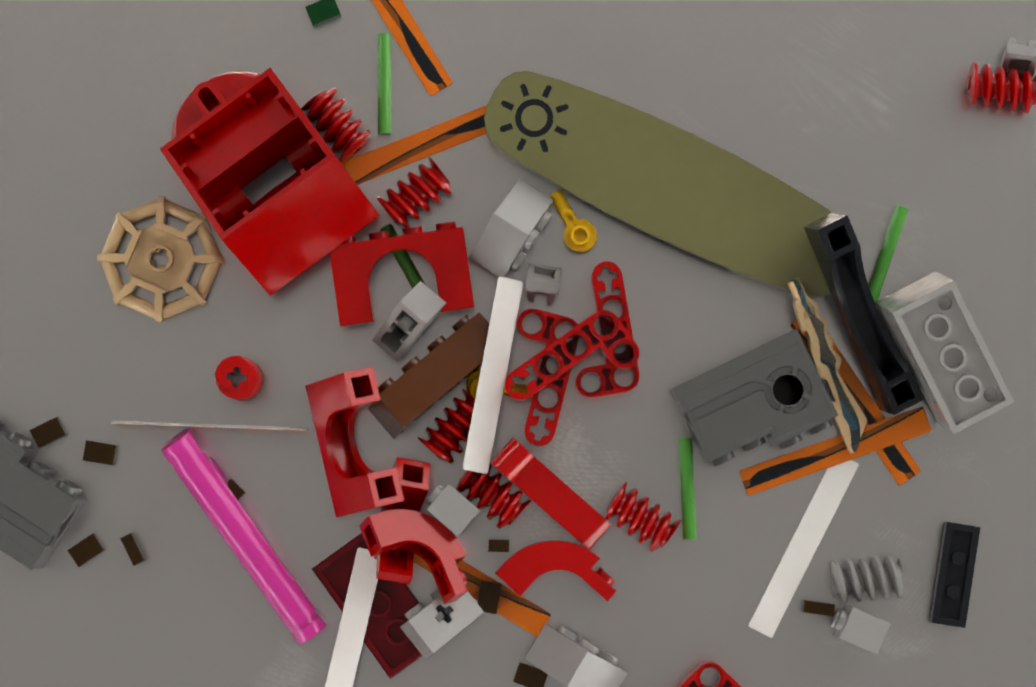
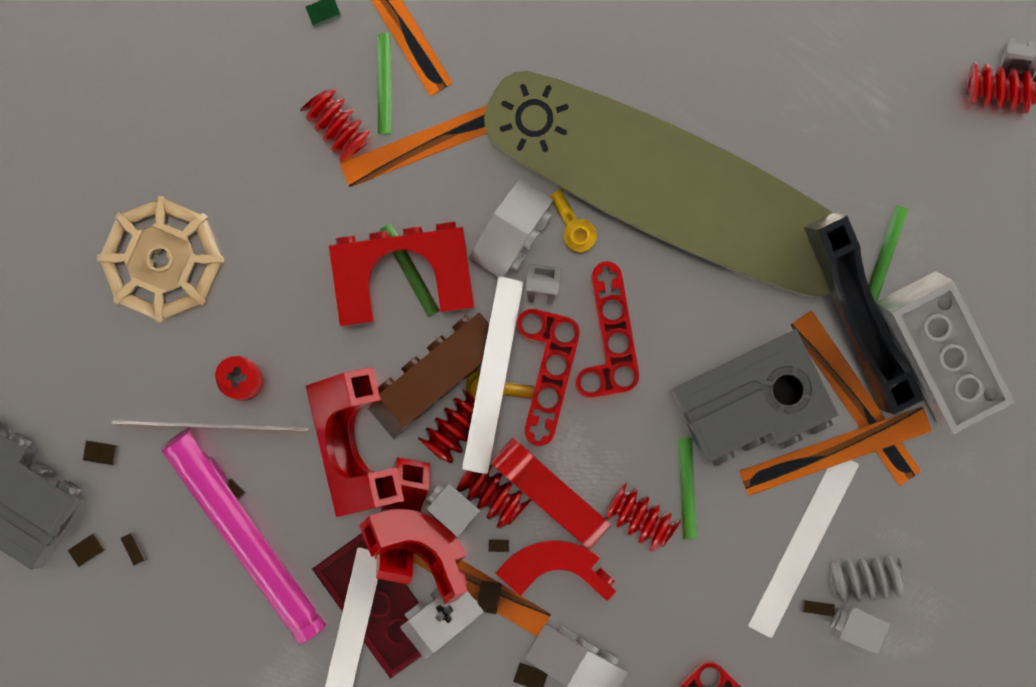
dark brown piece [29,417,67,449] -> none
red piece [160,67,380,296] -> none
light grey brick [372,281,446,362] -> none
red piece [377,157,452,228] -> none
red beam [505,310,640,401] -> none
tan sword [787,278,867,453] -> none
black plate [930,522,981,628] -> none

